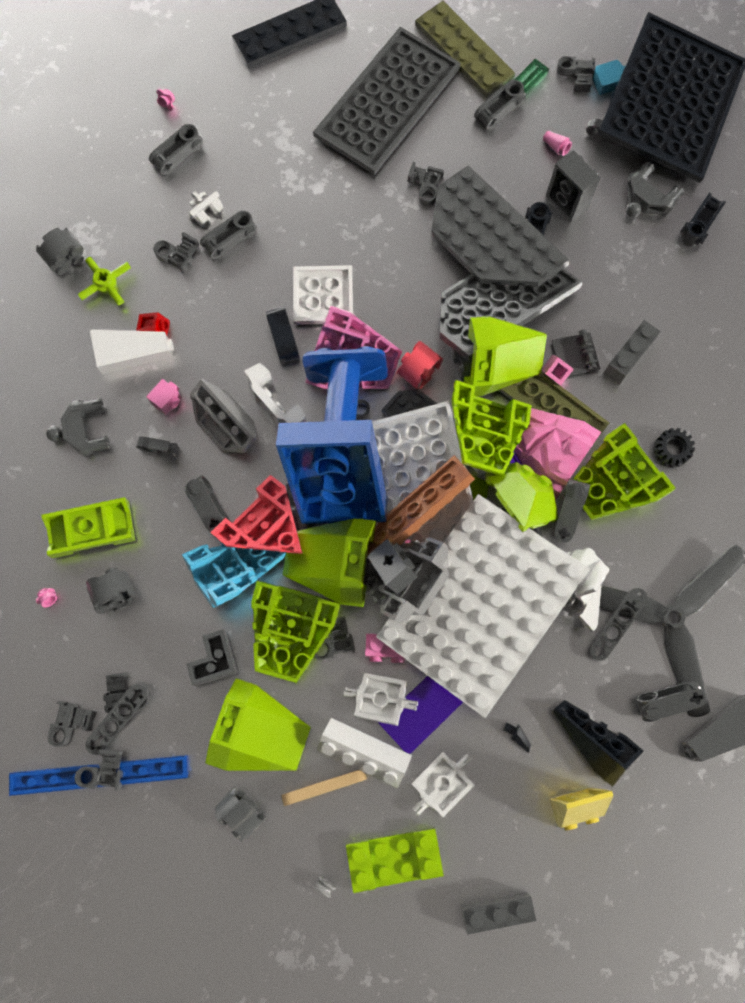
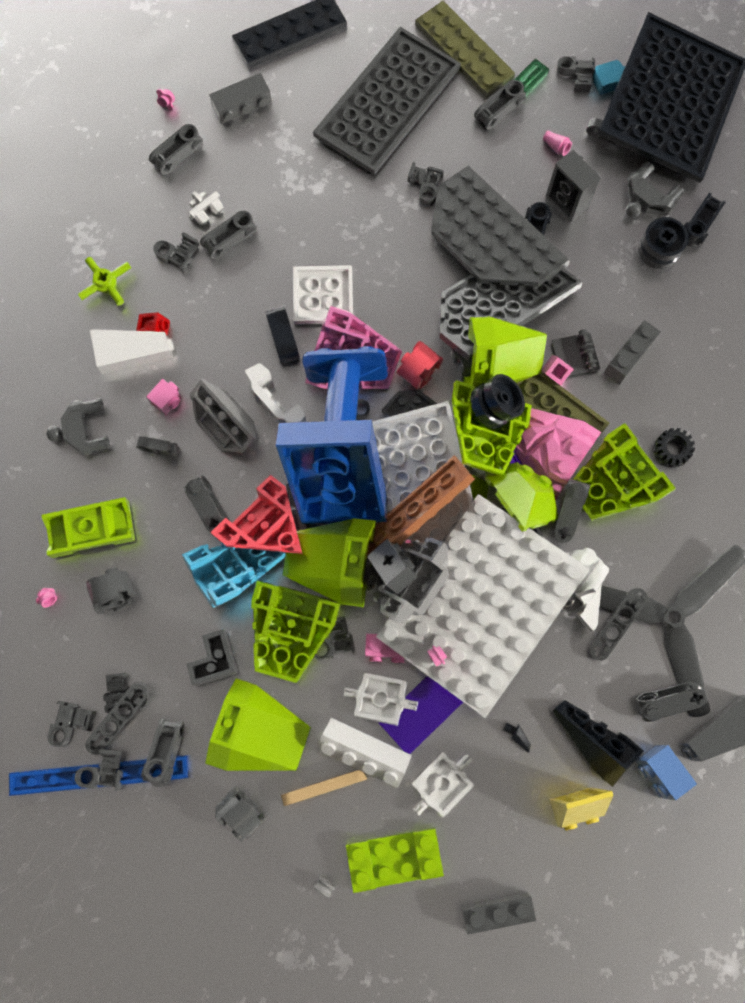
dark grey brick [36,227,84,275] -> none
none -> dark grey piece [141,718,184,787]
none -> dark grey brick [209,73,272,123]
none -> bright pink plate [427,645,447,667]
none -> black wheel [470,374,525,429]
none -> medium blue brick [635,745,697,801]
none -> black wheel [638,217,689,269]

